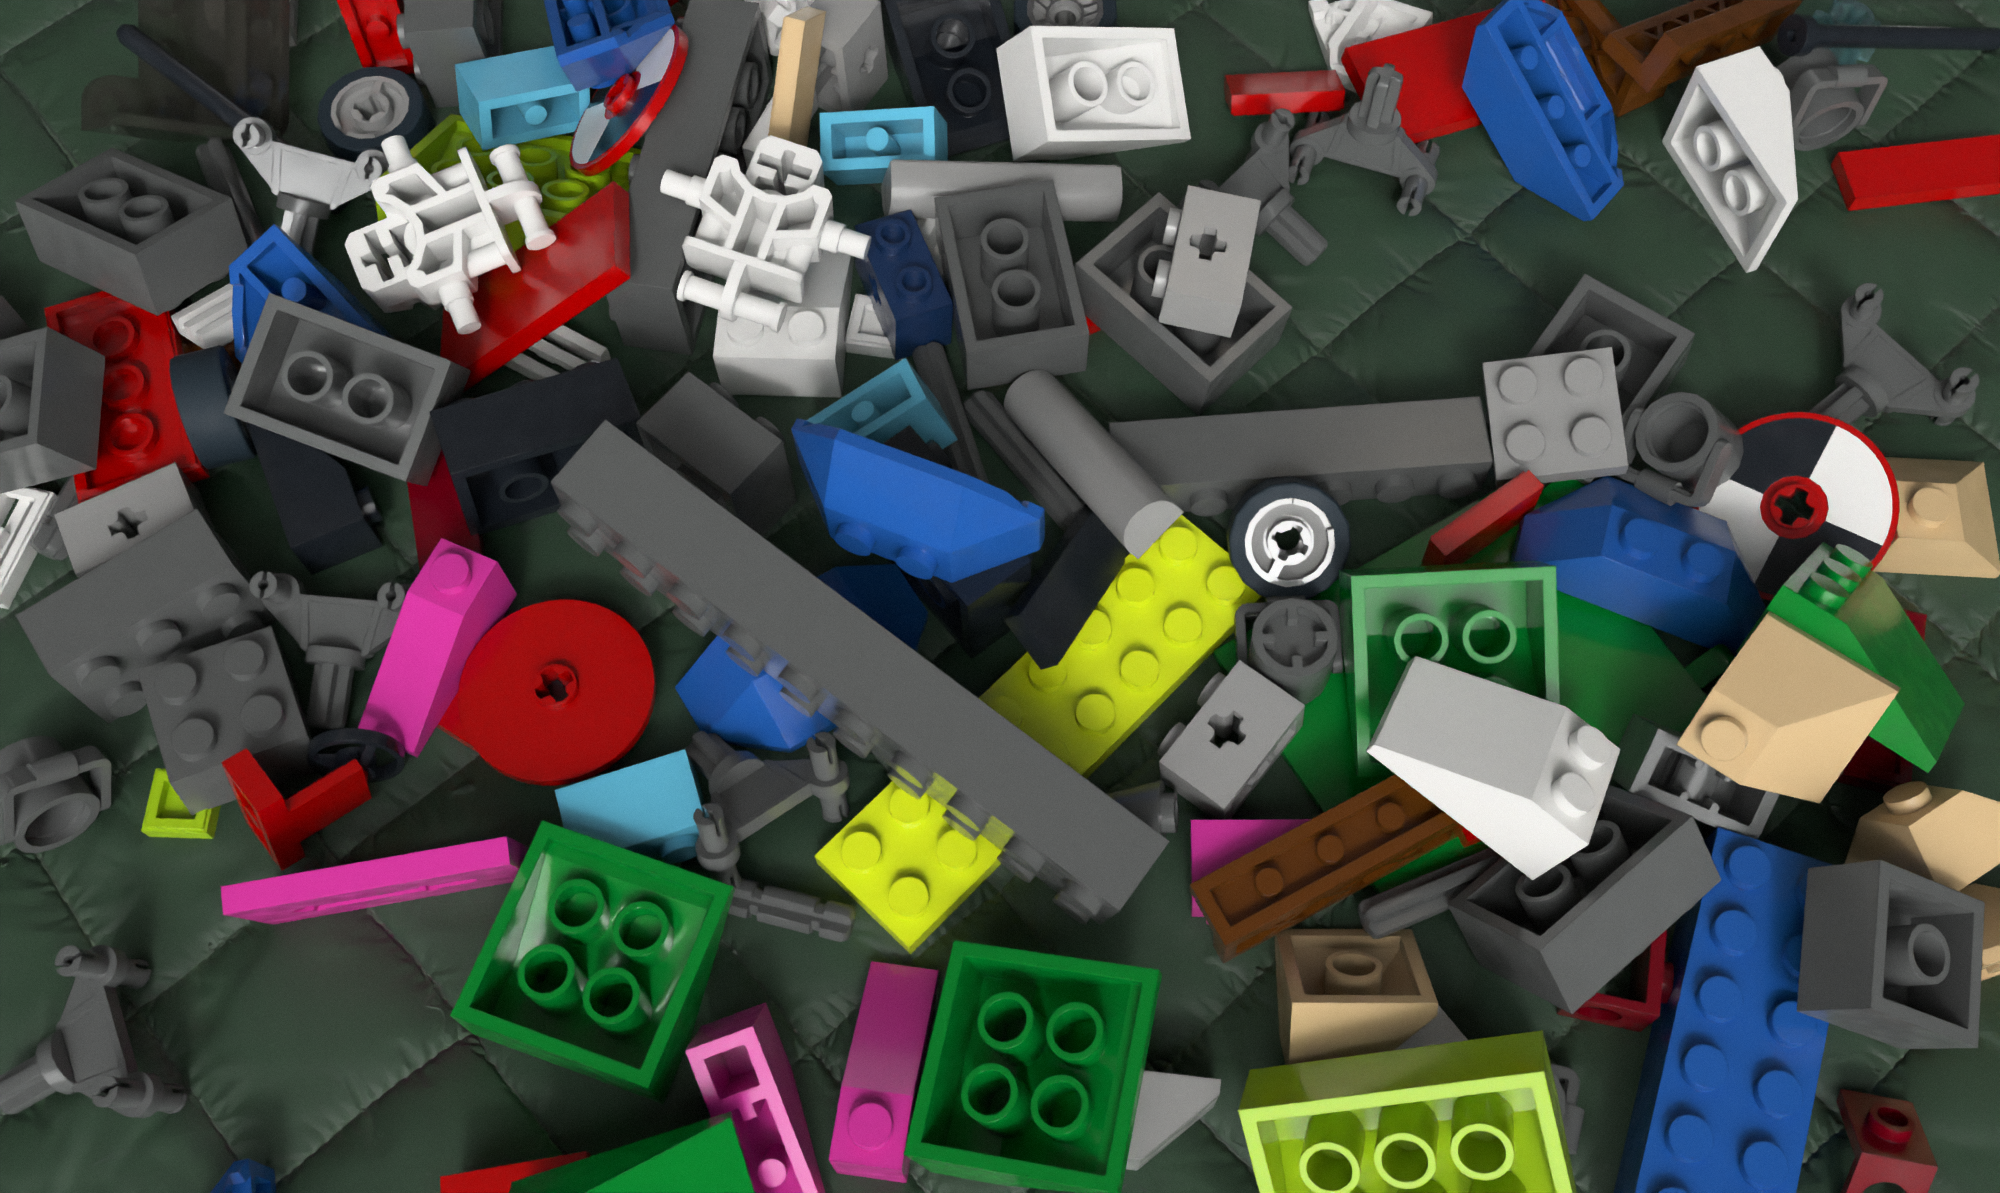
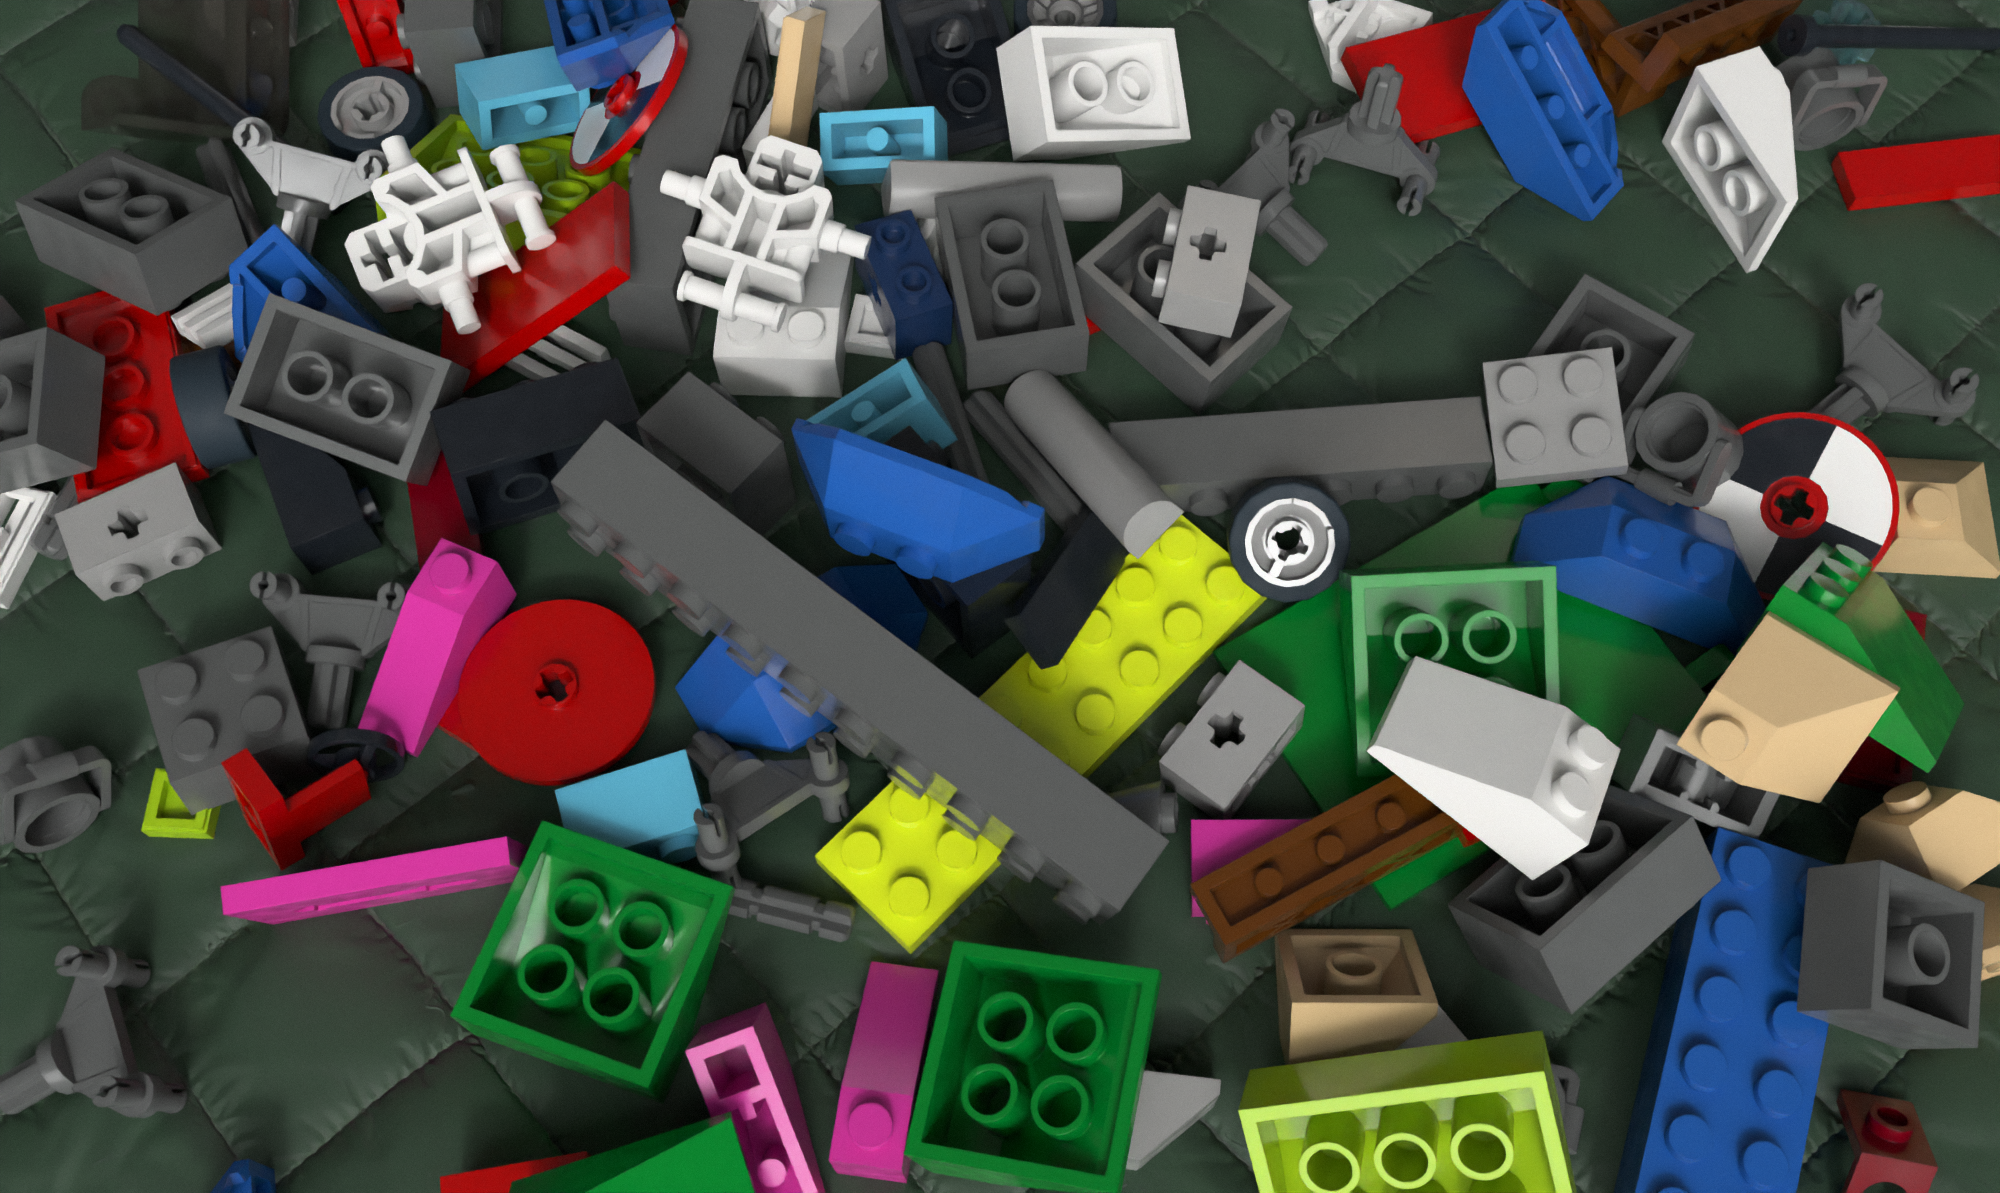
dark grey brick [15,508,278,724] -> none
red tile [1224,70,1345,116] -> none
dark grey piece [1234,595,1343,704] -> none
dark grey axle [1357,848,1502,939] -> none
red tile [1421,470,1544,566] -> none
dark red bracket [1557,930,1674,1032] -> none

